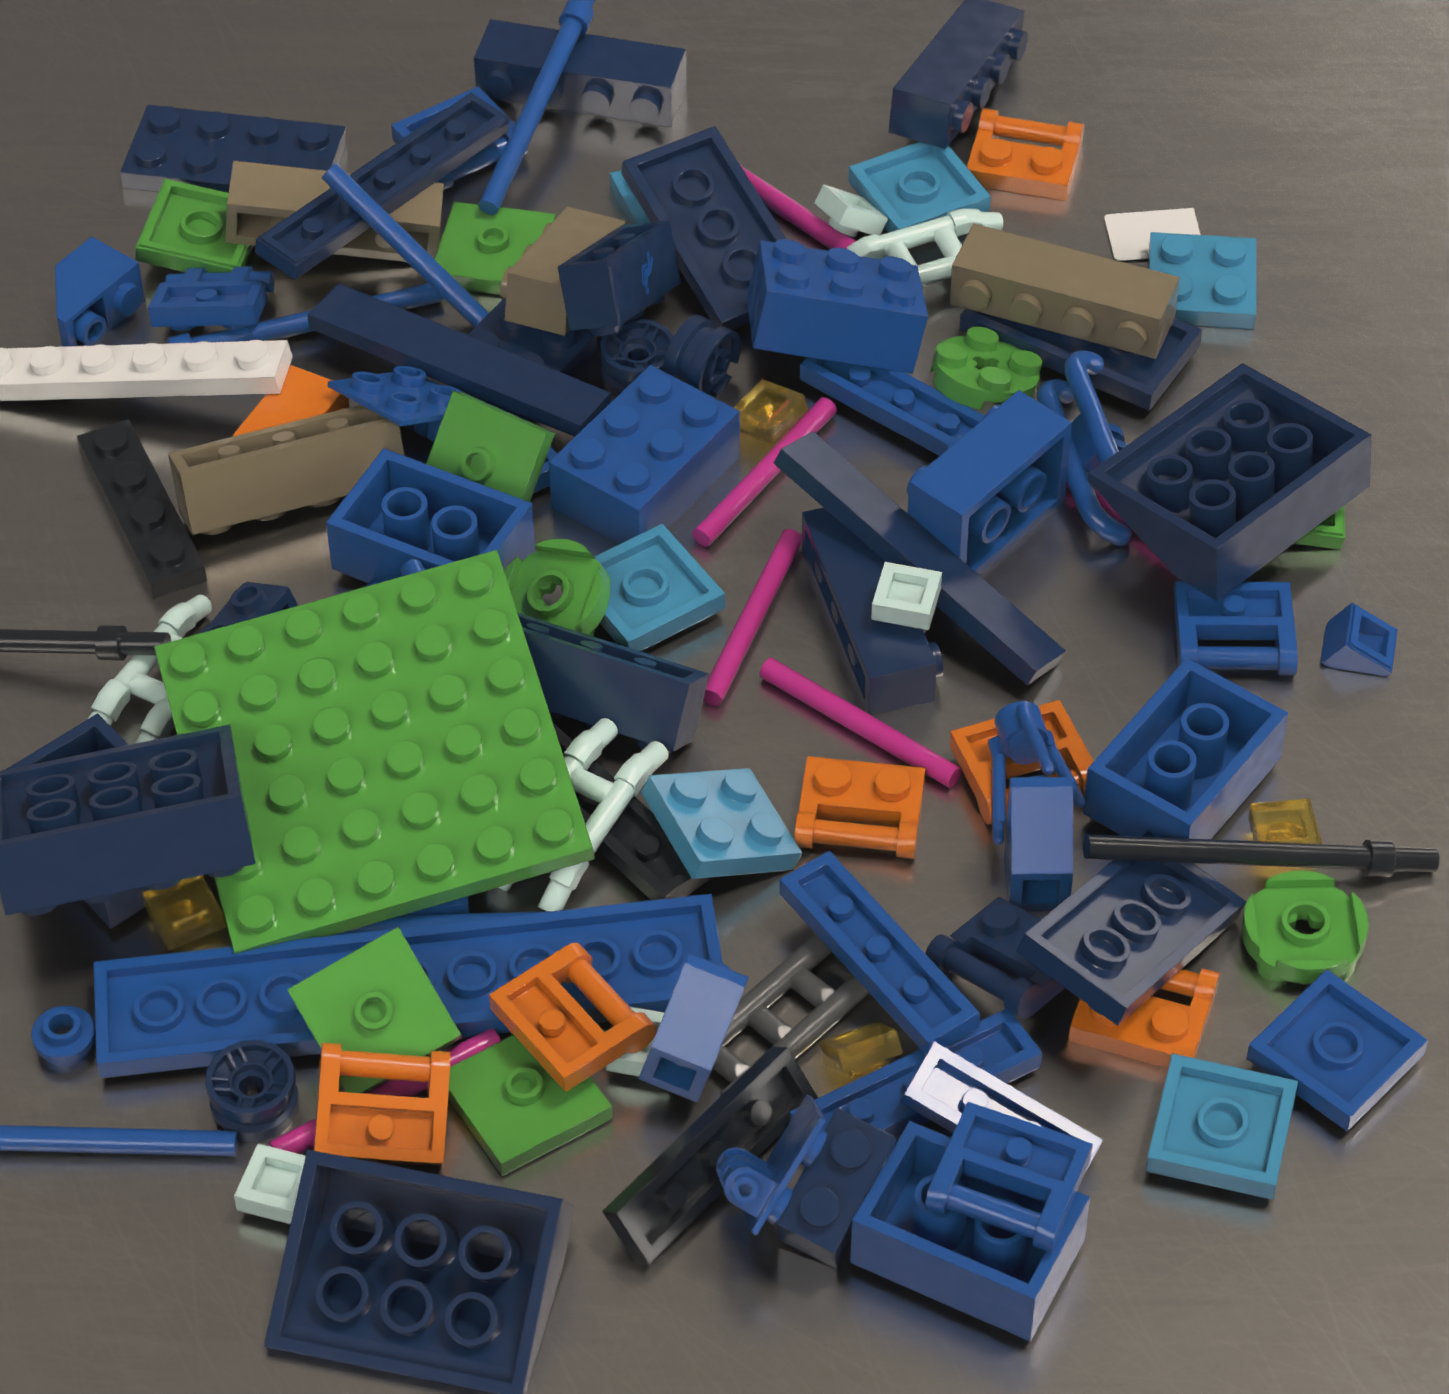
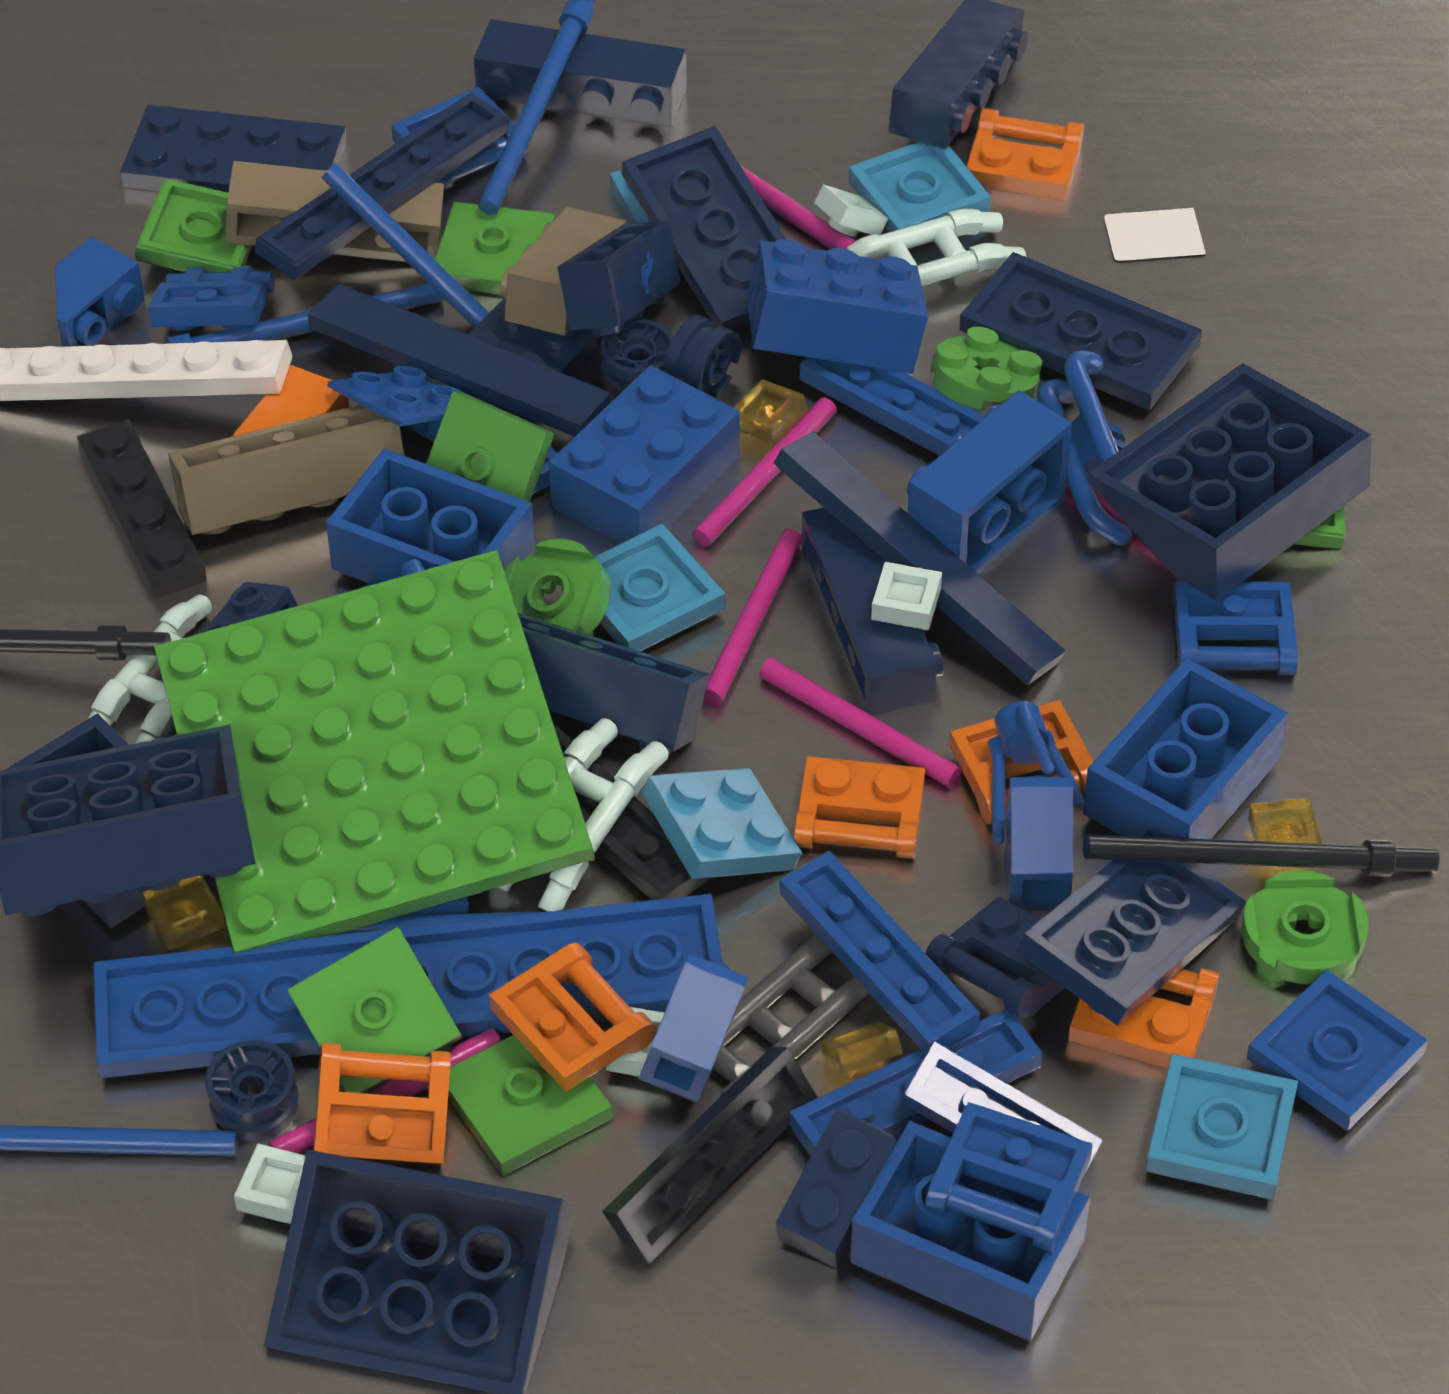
blue plate [31,1005,96,1066] -> none
blue hinge [716,1094,827,1235] -> none
dark tan brick [950,223,1180,359] -> none
dark azure plate [1148,232,1256,330] -> none
blue slope [1320,603,1398,677] -> none

